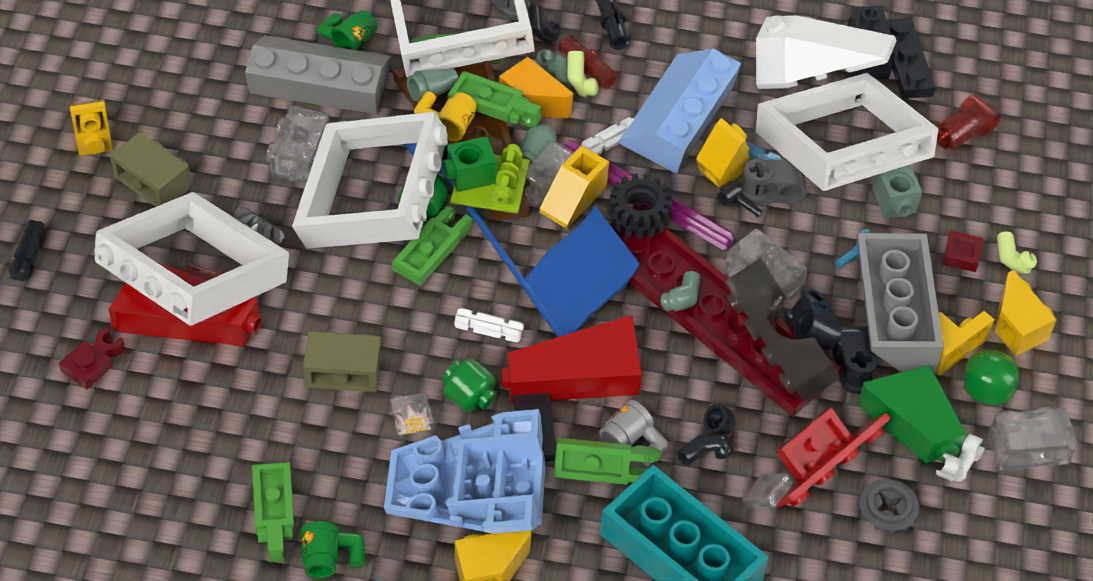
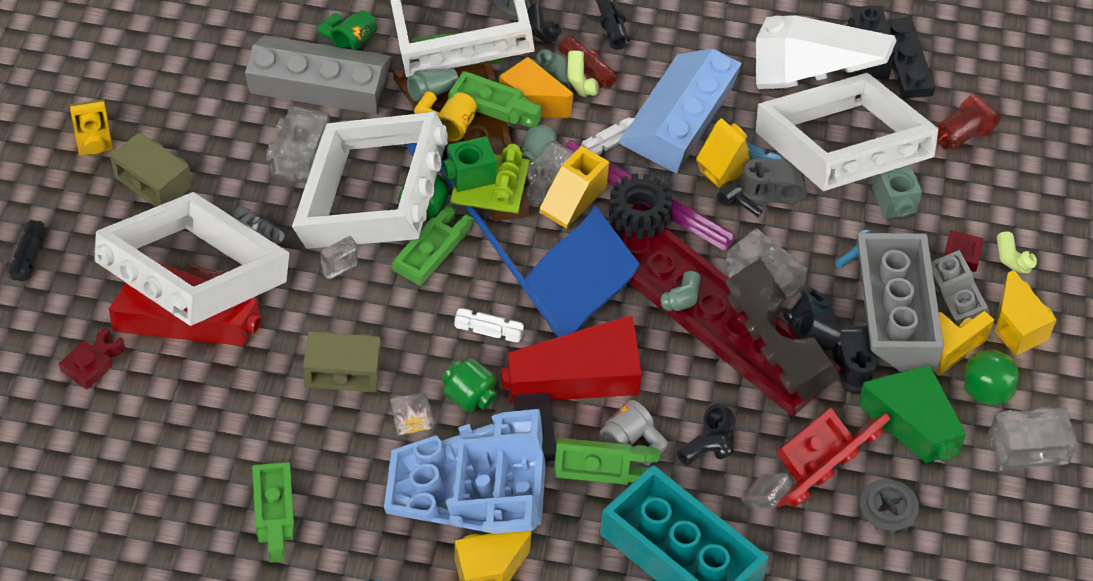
green piece [301,521,365,578] -> none
white arm [936,434,985,482] -> none
none -> clear tile [321,236,357,279]
none -> light grey slope [931,250,990,327]

